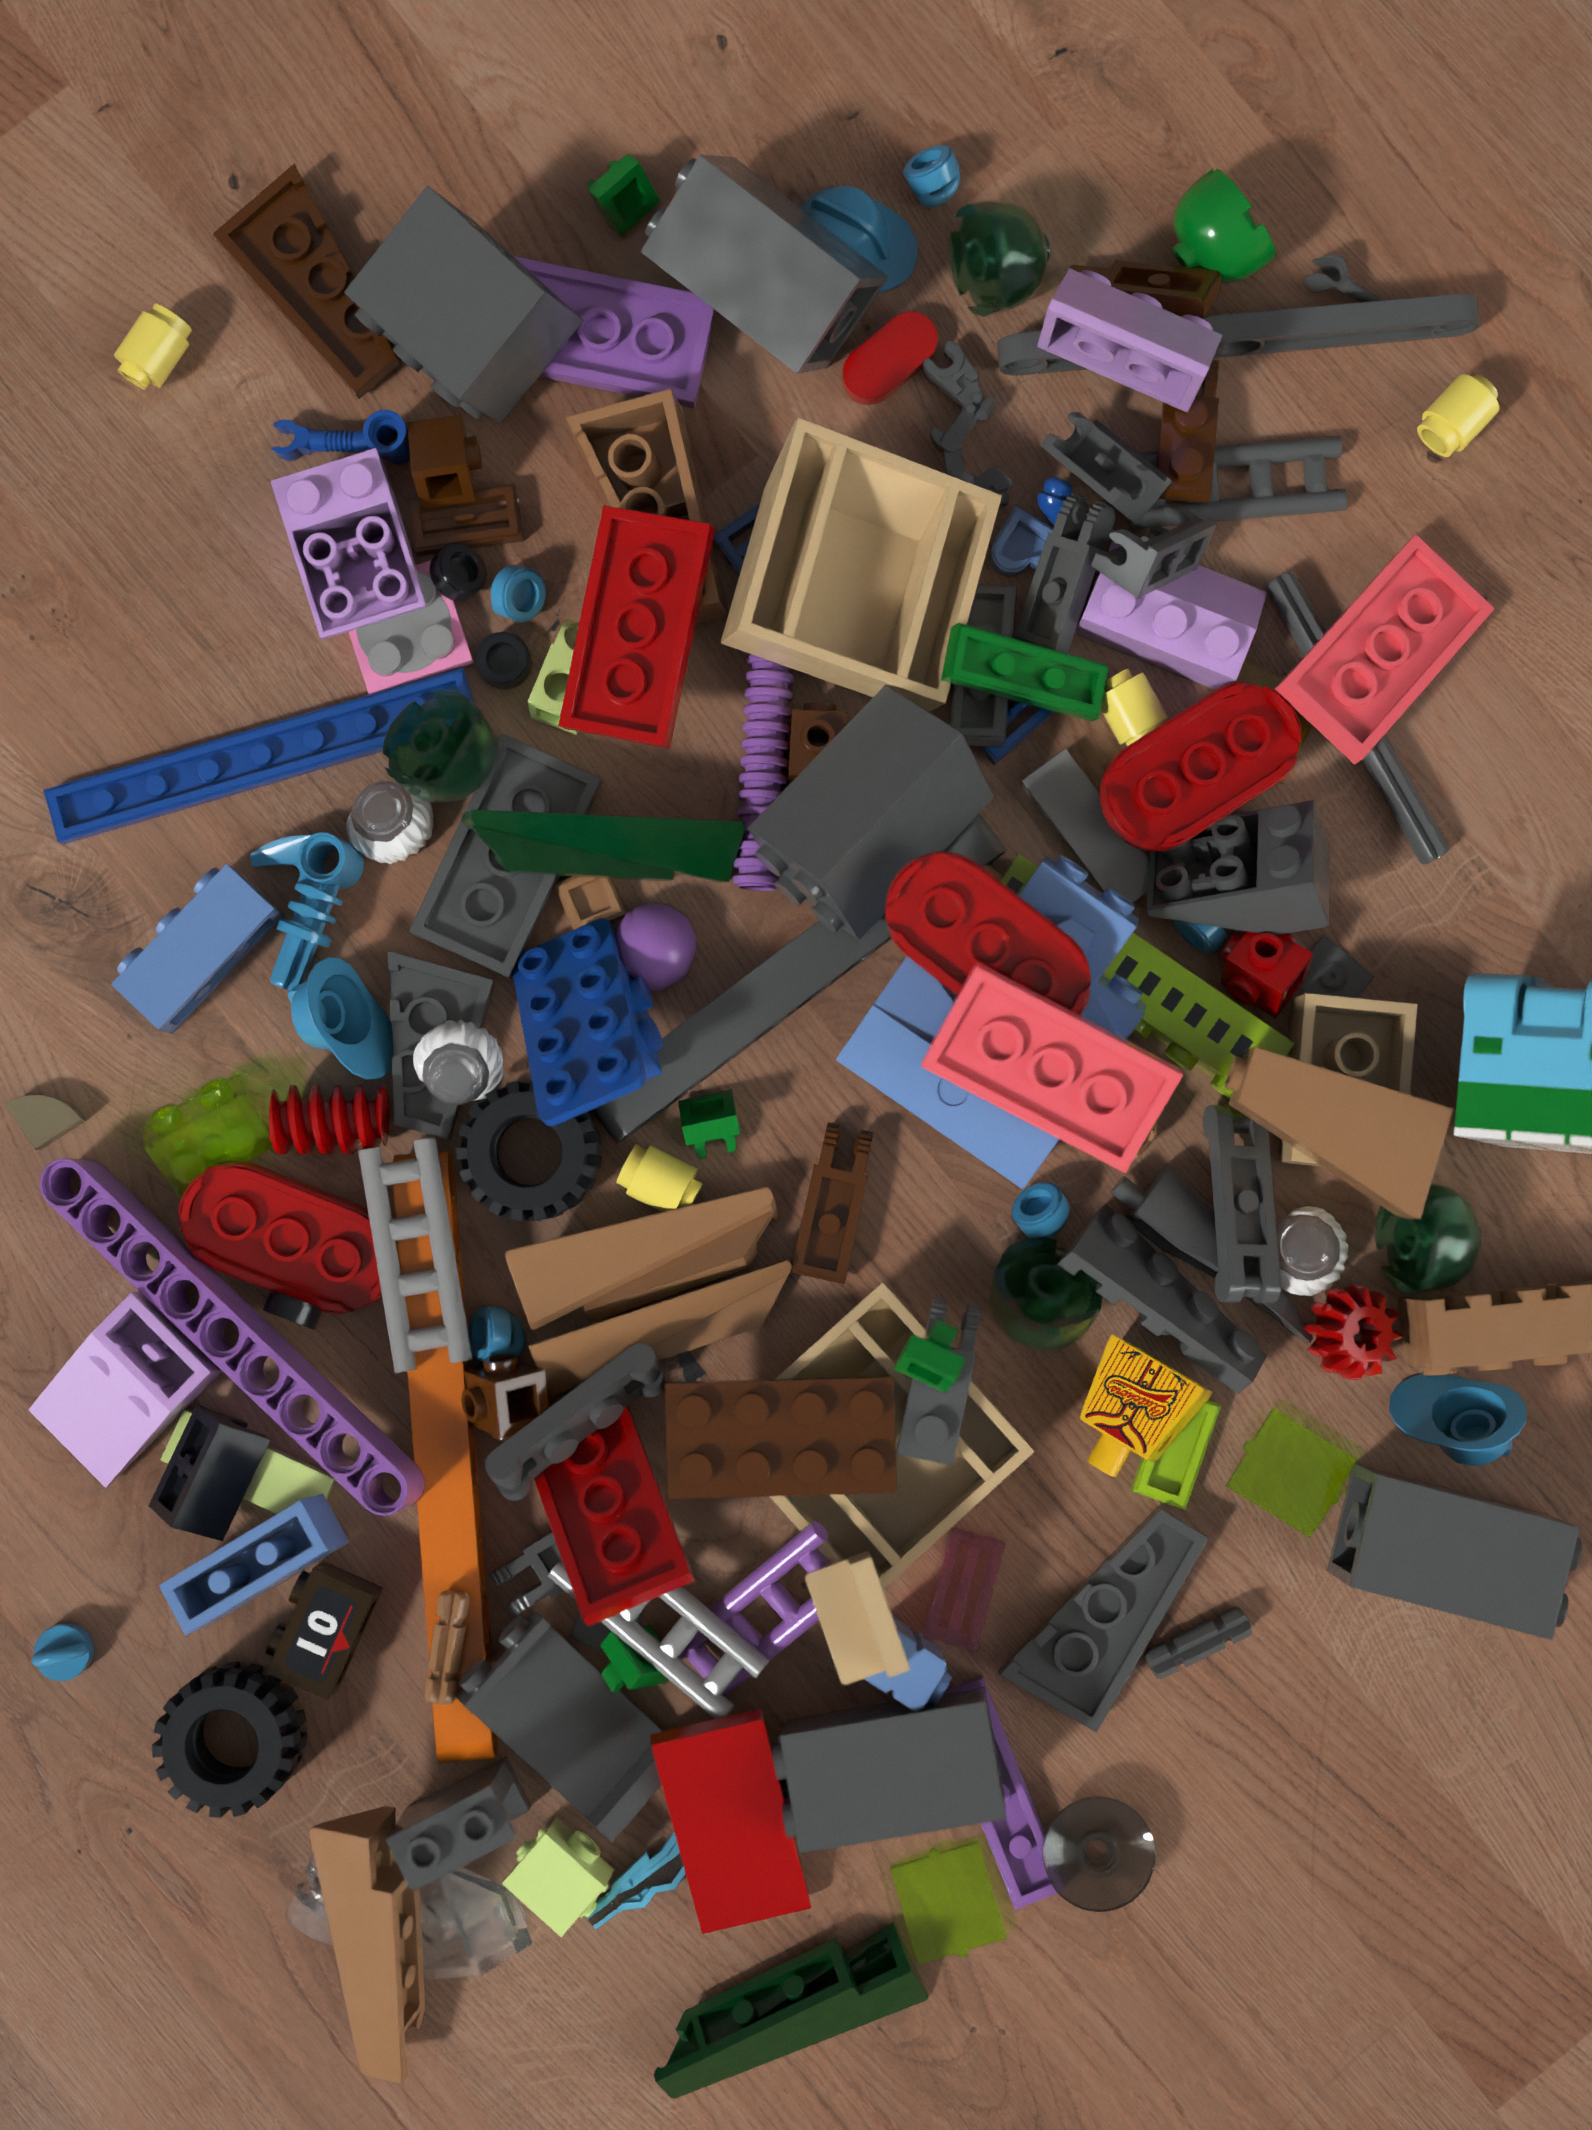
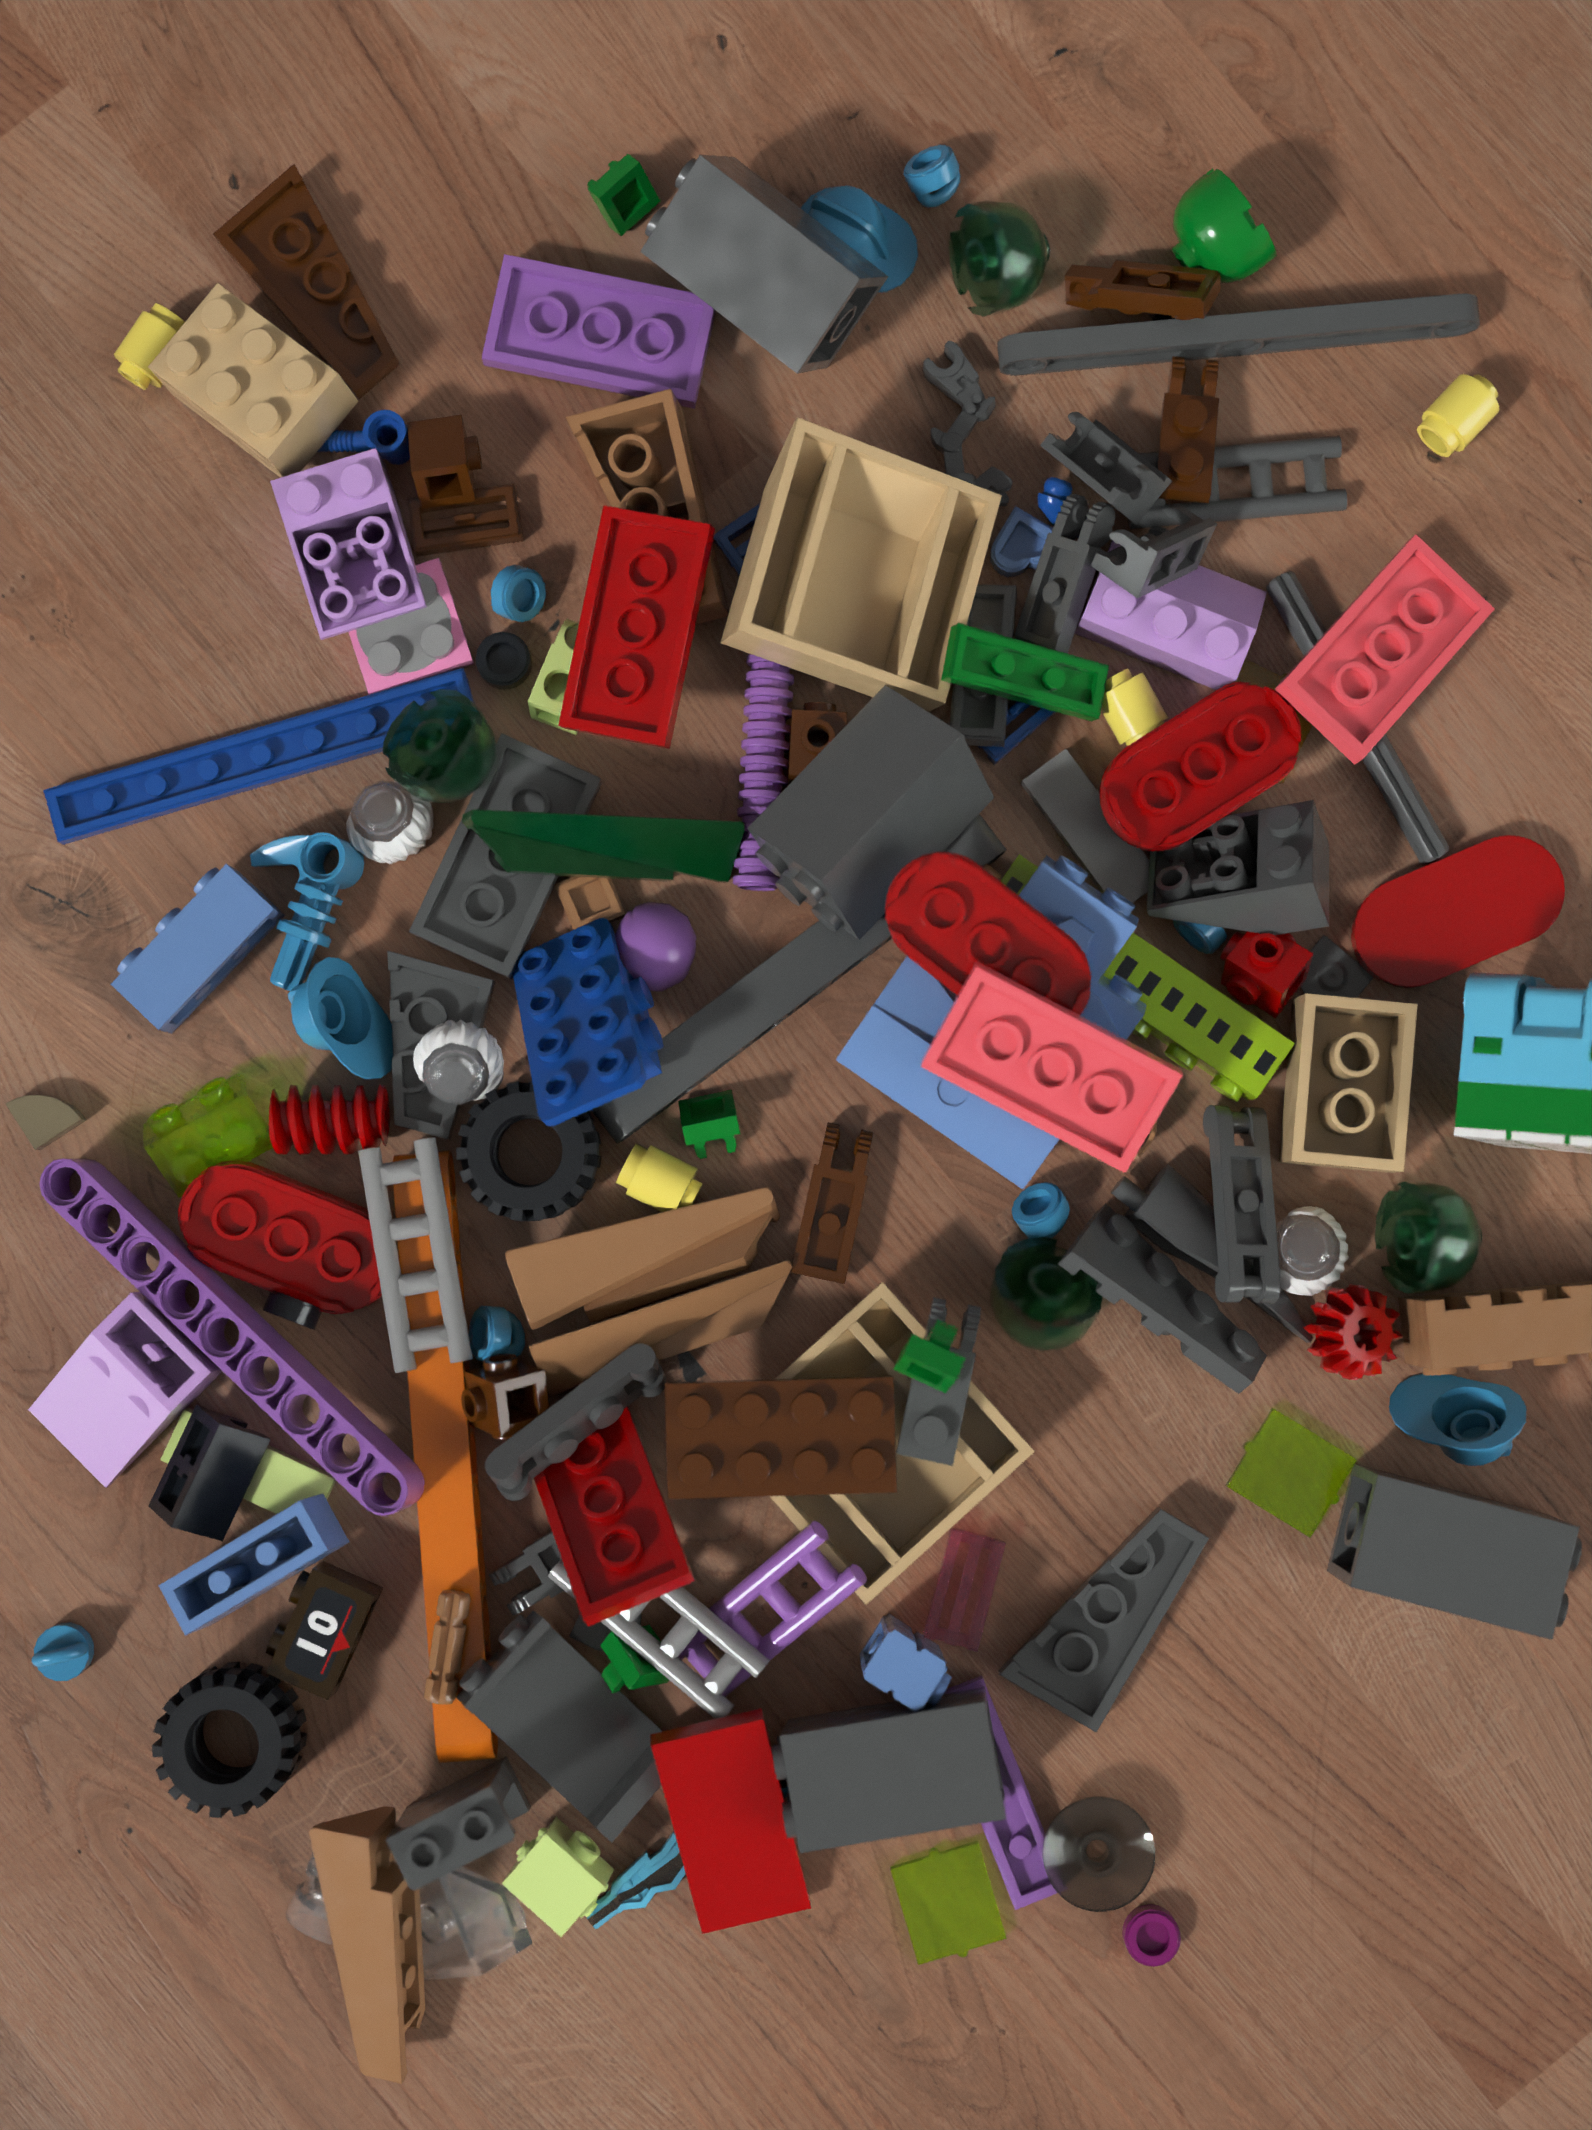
dark grey container [344,185,584,423] -> none
black tile [429,543,487,601] -> none
dark green wedge [654,1923,929,2098] -> none
tan panel [805,1551,910,1685] -> none
red tile [842,311,938,405] -> none
lavender slope [1037,268,1223,413] -> none
yellow torso [1080,1334,1213,1478] -> none
lime tile [1130,1400,1222,1510] -> none
dark grey axle [1144,1607,1252,1679] -> none
medium nougat slope [1225,1047,1453,1219] -> none
dark grey hand [1304,254,1381,302] -> none
none -> tan brick [148,283,358,478]
none -> magenta tile [1122,1904,1181,1967]
none -> red tile [1351,835,1565,988]

